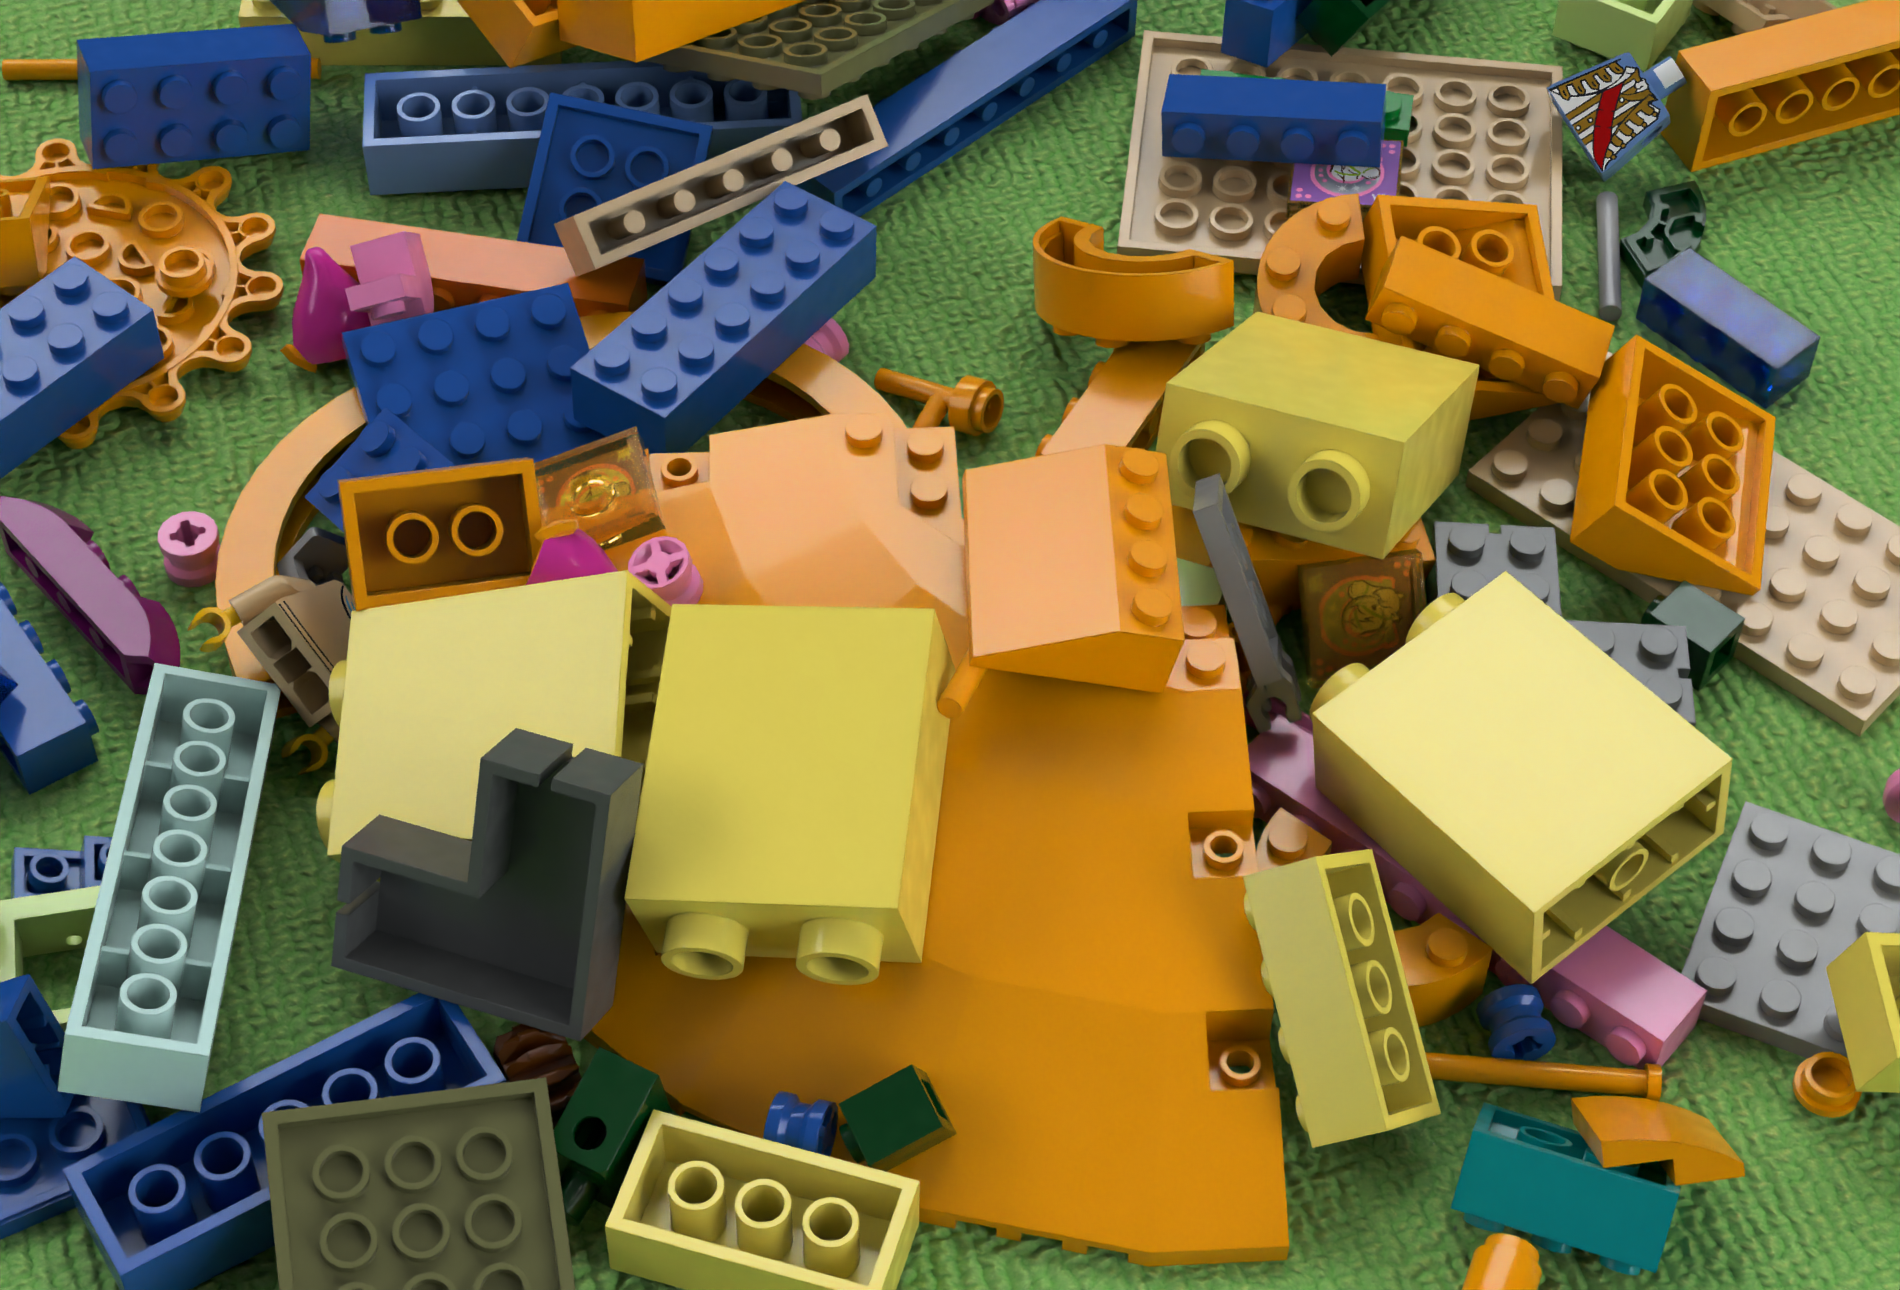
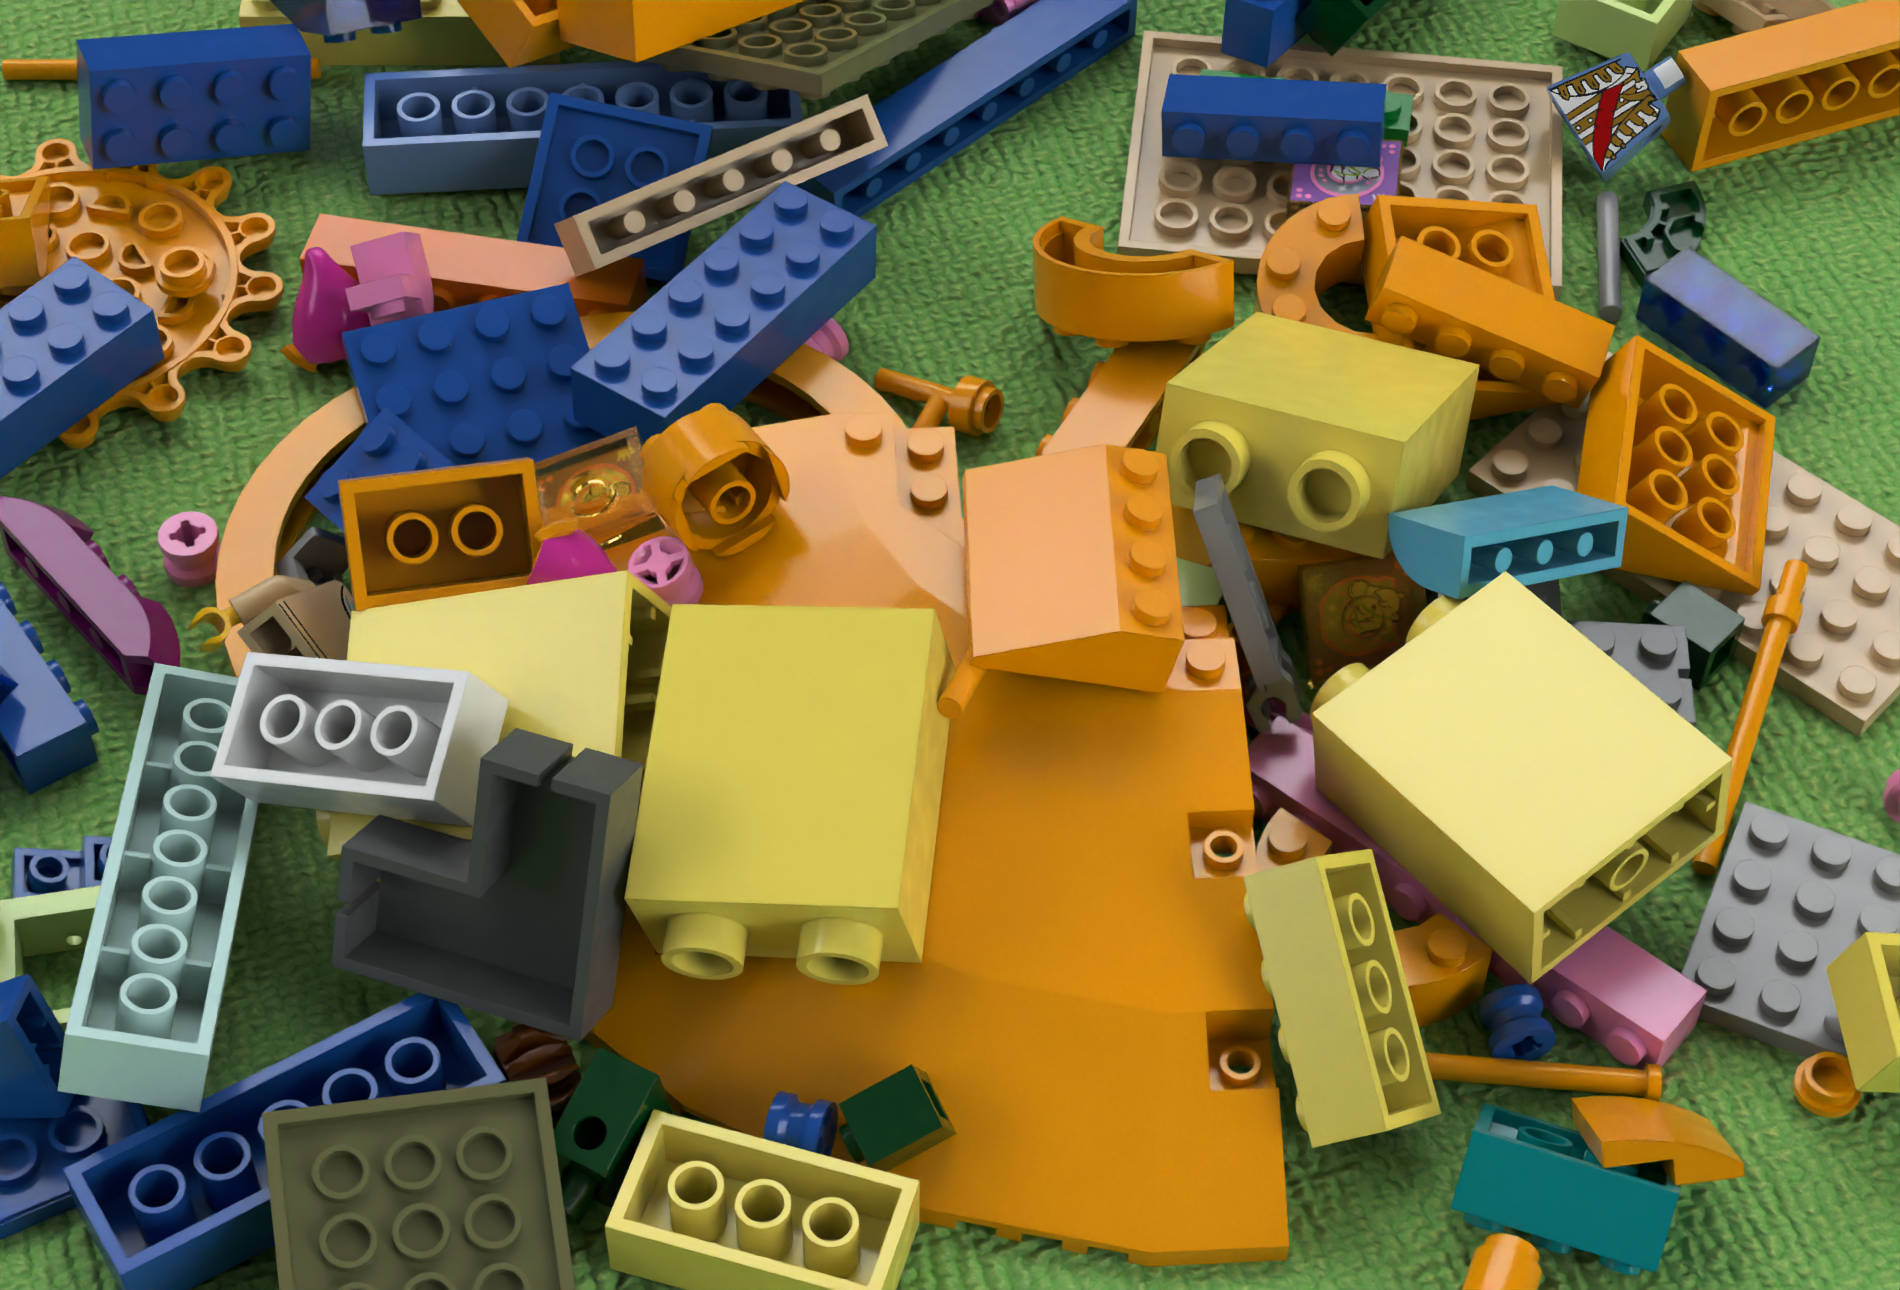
none -> white brick [210,652,509,827]
none -> light orange brick [640,403,790,556]
none -> medium azure brick [1388,485,1628,599]
none -> light orange bar [1691,559,1809,875]

